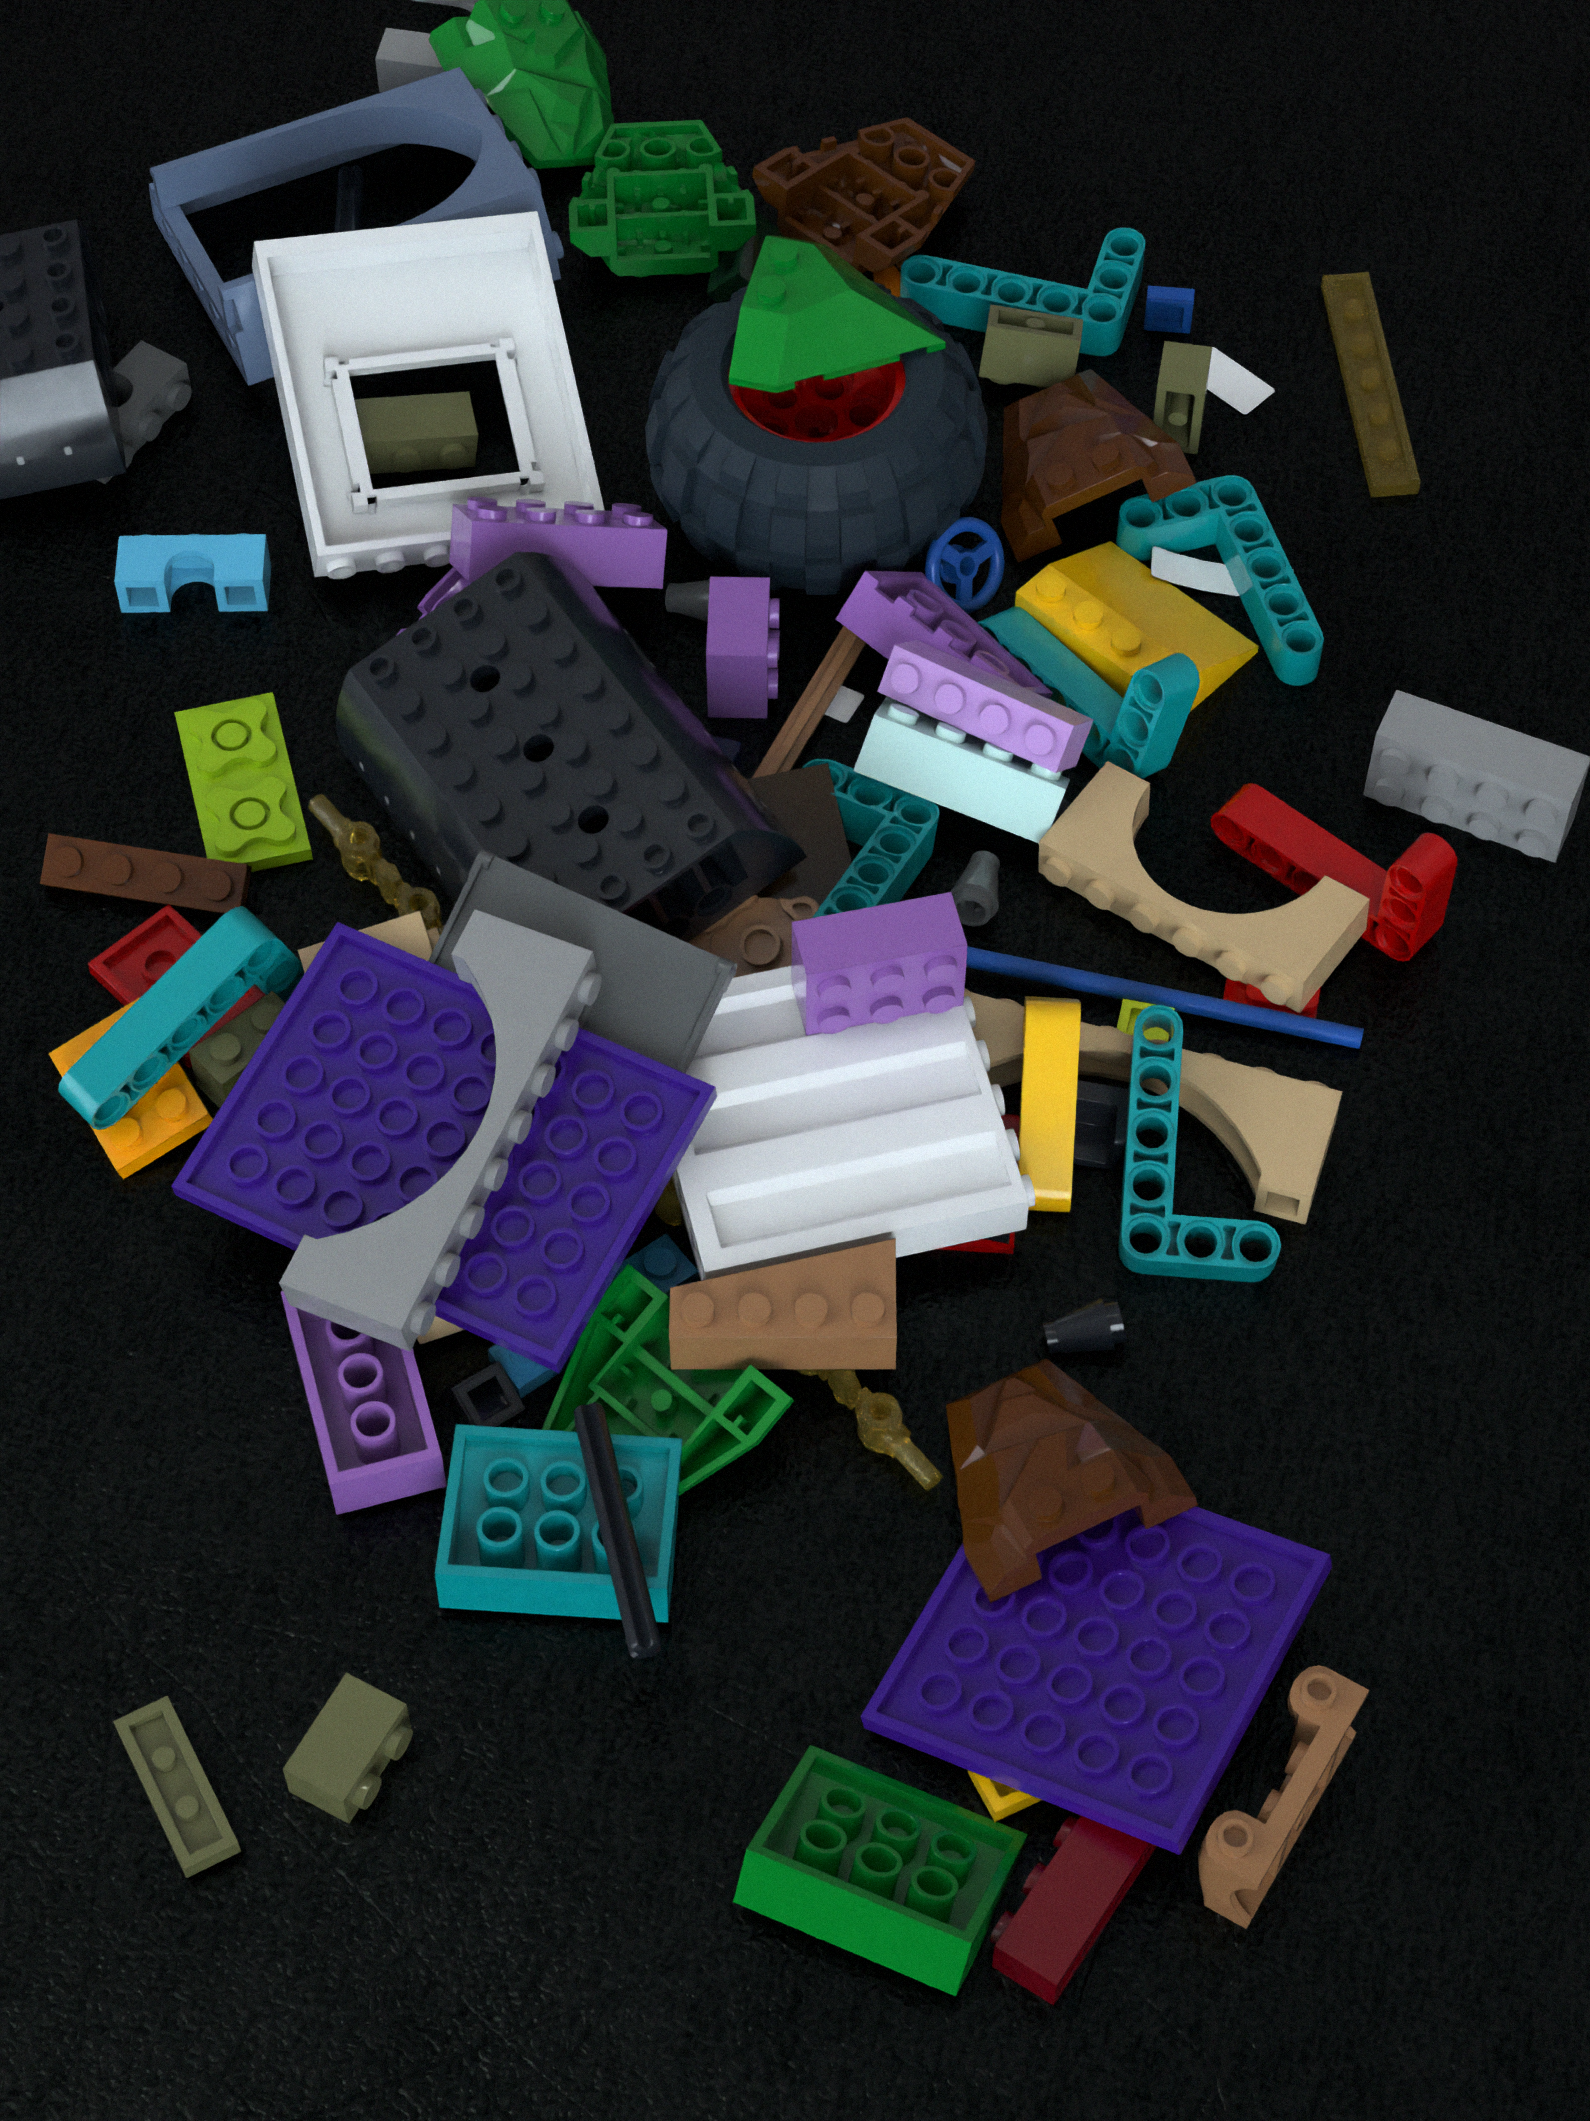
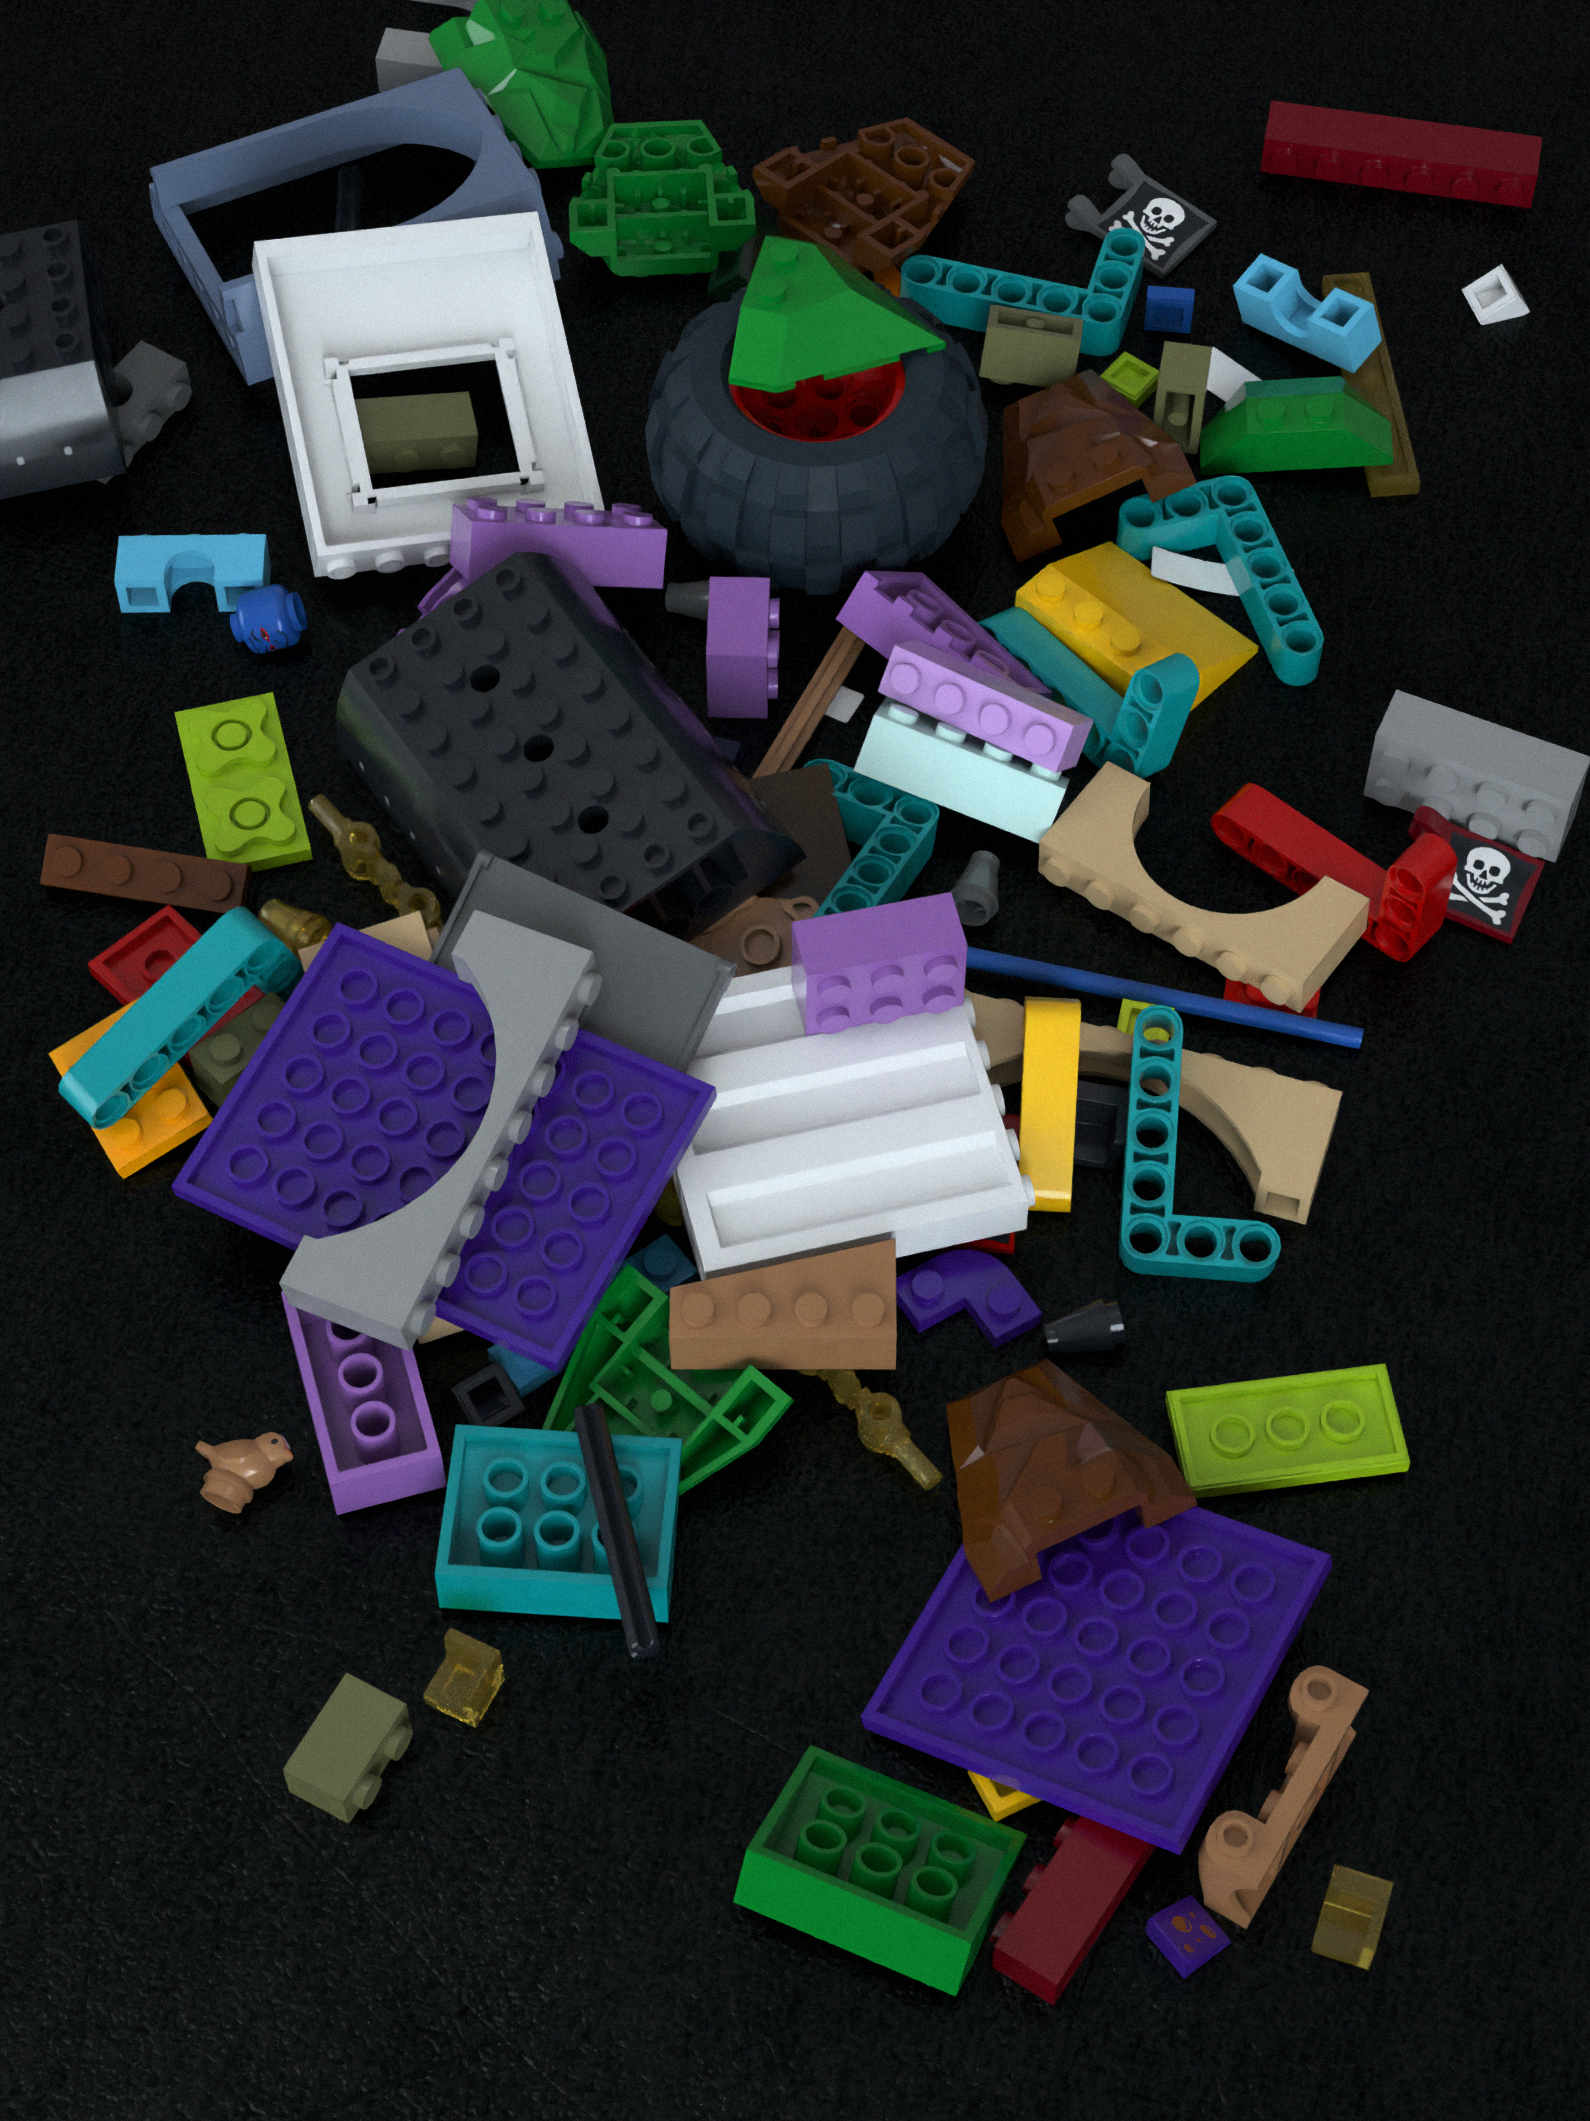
olive plate [113,1696,241,1878] -> none
blue piece [925,517,1004,614] -> none
none -> medium nougat animal [195,1432,293,1513]
none -> blue head [230,584,307,654]
none -> clear yellow cone [259,899,333,961]
none -> clear yellow panel [424,1628,504,1728]
none -> dark purple plate [896,1249,1042,1349]
none -> flag [1065,154,1217,279]
none -> lime tile [1100,351,1160,408]
none -> dark purple slope [1145,1895,1231,1979]
none -> lime piece [1165,1364,1410,1499]
none -> green wedge [1200,376,1393,475]
none -> medium azure arch [1233,254,1382,374]
none -> dark red brick [1260,100,1542,208]
none -> clear yellow panel [1311,1864,1394,1970]
none -> flag [1408,805,1545,944]
none -> white slope [1462,264,1530,325]

